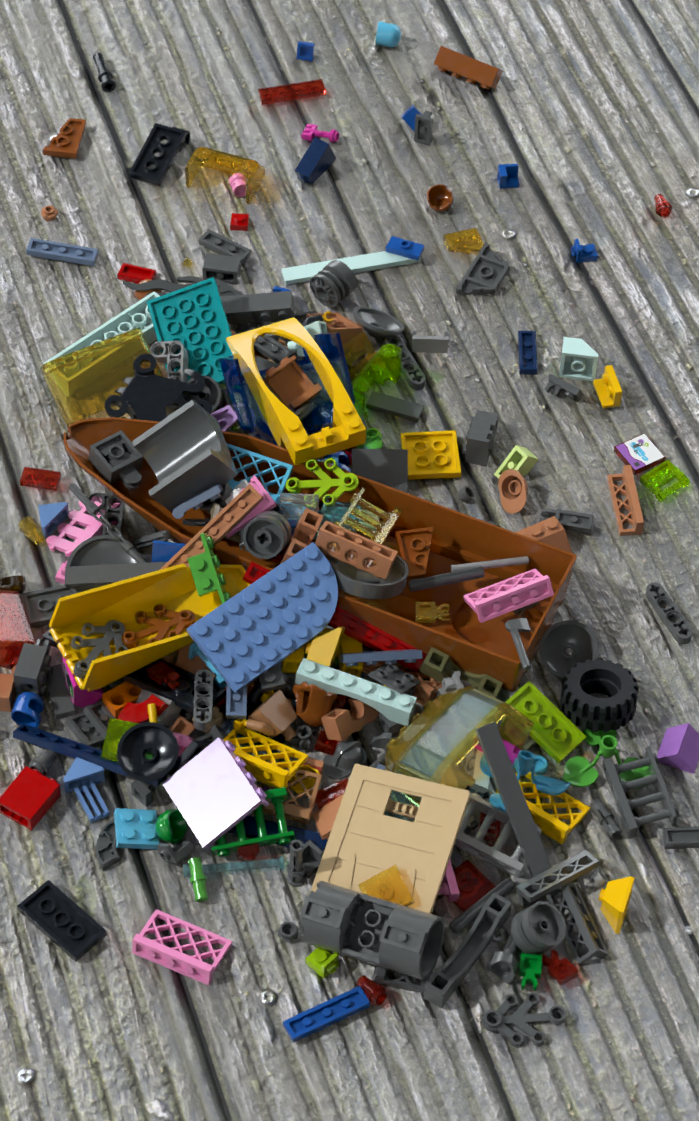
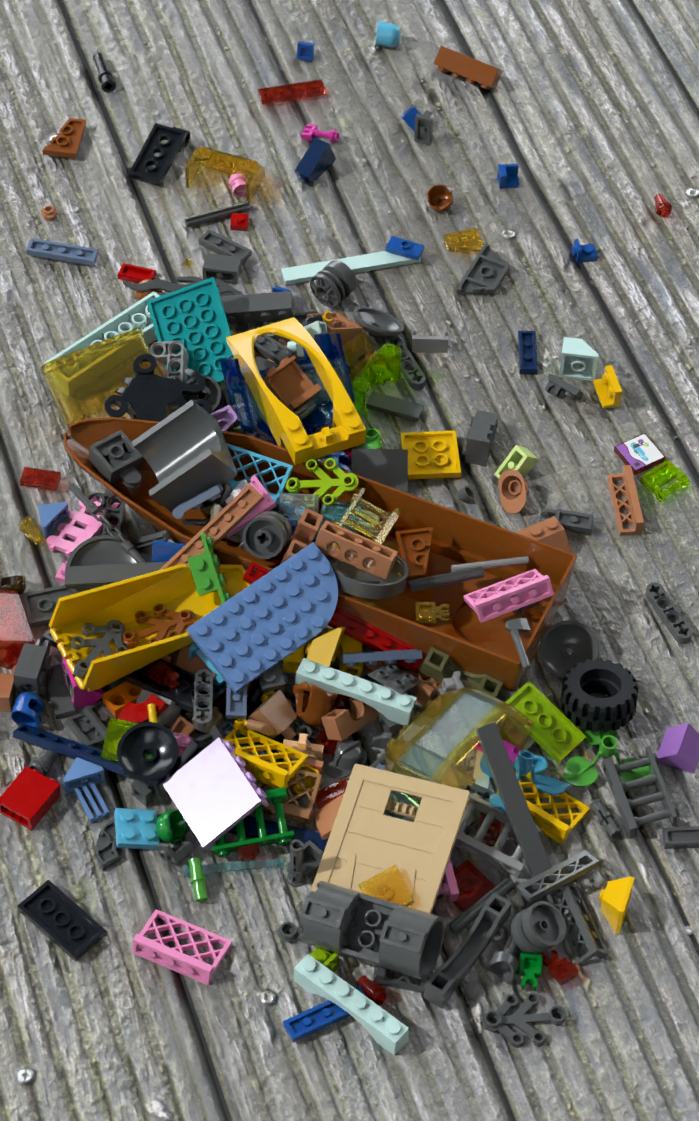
none -> dark grey axle [184,201,250,227]
none -> light nougat hinge [283,733,324,761]
none -> light aqua arch [294,954,409,1056]

